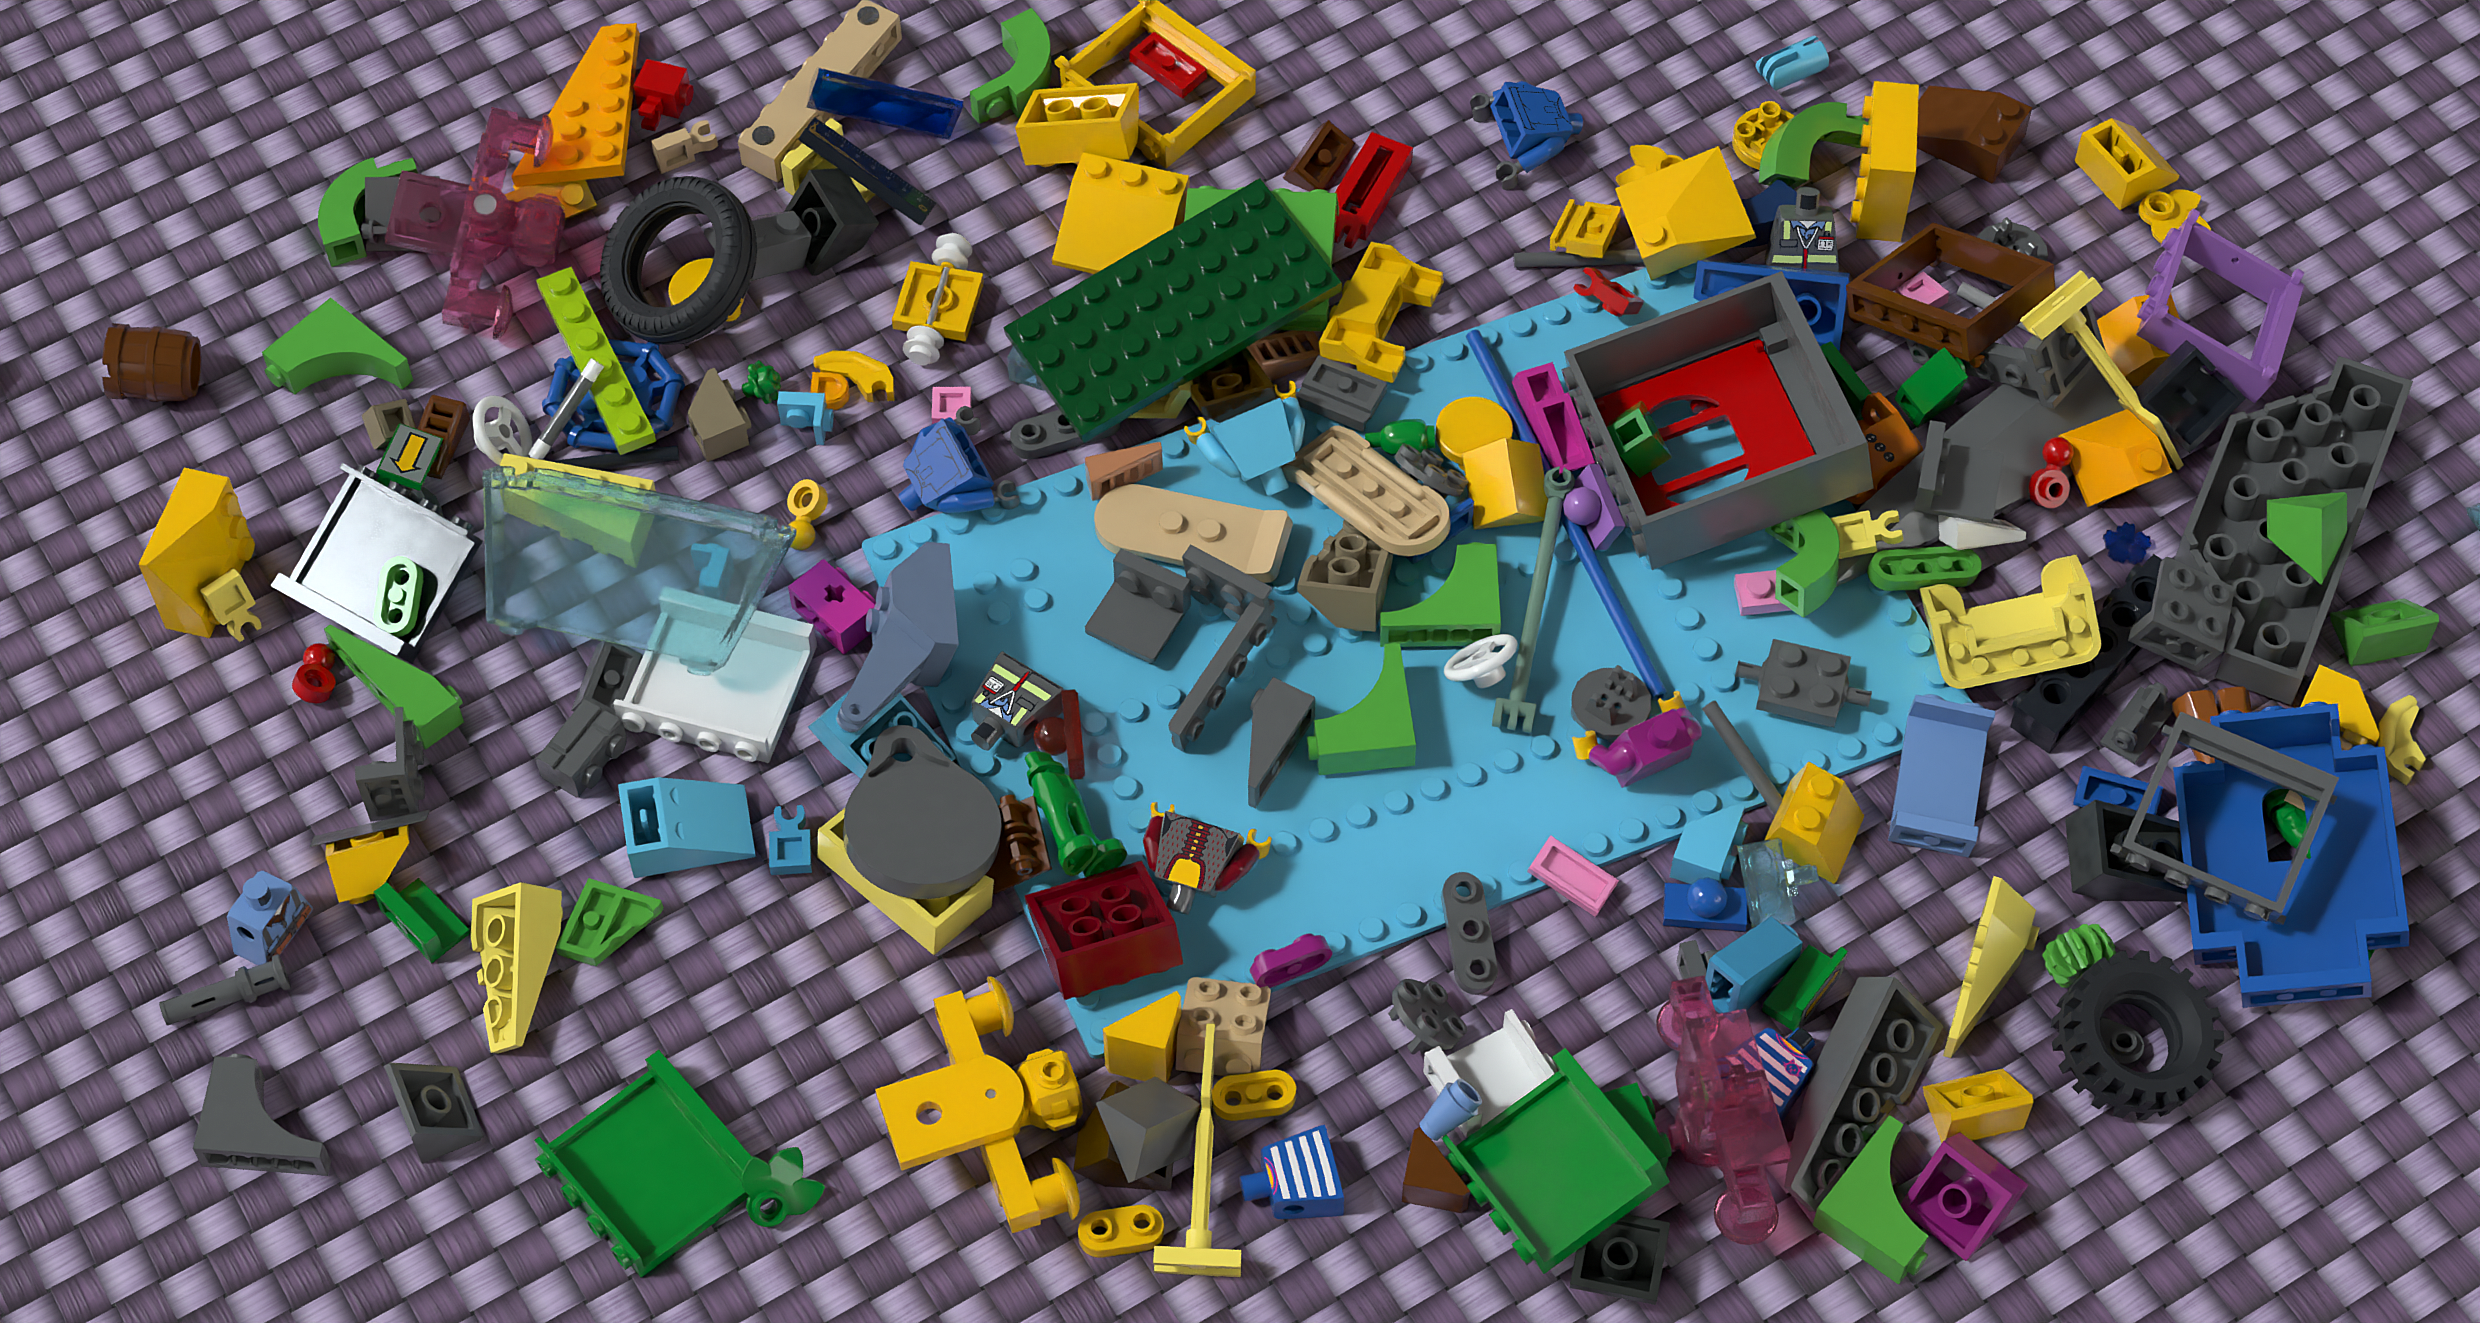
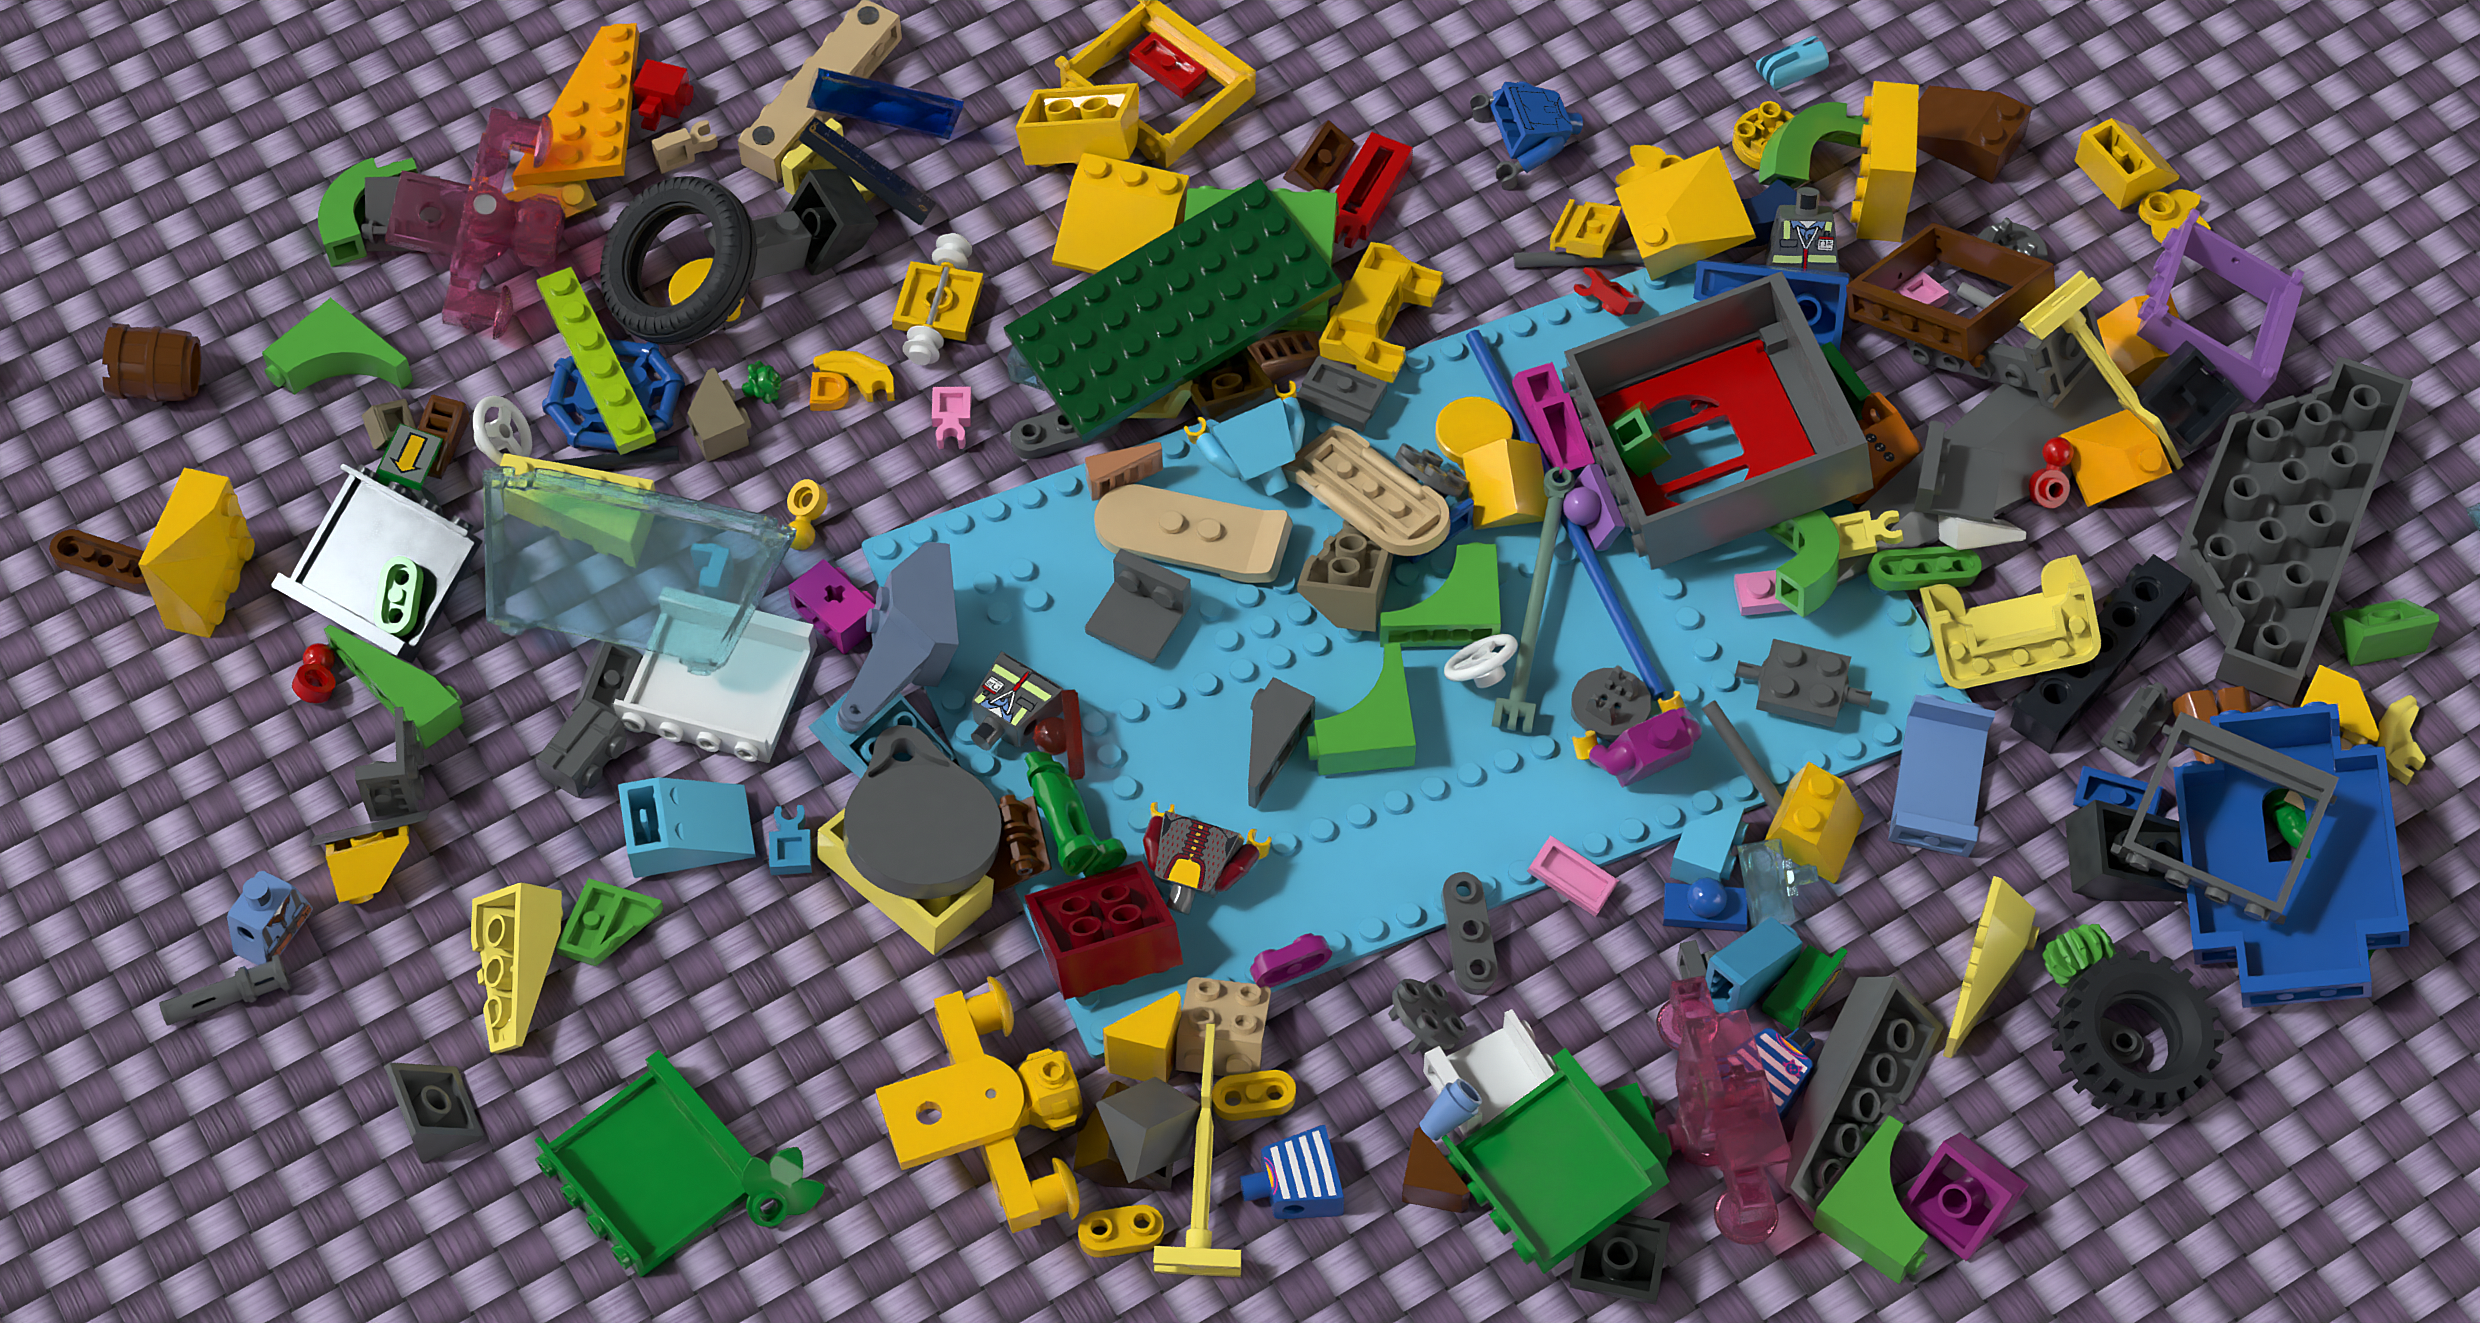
dark grey arch [193,1054,331,1176] -> none
light yellow plate [200,569,261,642] -> none
green panel [374,878,471,964] -> none
dark grey bar [528,358,604,460] -> none
medium azure bracket [777,391,834,445] -> none
blue torso [899,406,1020,514] -> none
bright green arch [970,8,1052,124] -> none
dark grey bracket [1168,544,1277,751] -> none
green plant [1365,419,1436,456] -> none
green slope [1894,347,1968,428] -> none
yellow slope [1923,1069,2033,1143] -> none
clear blue plant [2103,522,2152,565] -> none
dark grey bracket [2128,557,2234,672] -> none
bright green slope [2267,492,2347,585] -> none
none -> reddish brown plate [49,529,149,593]

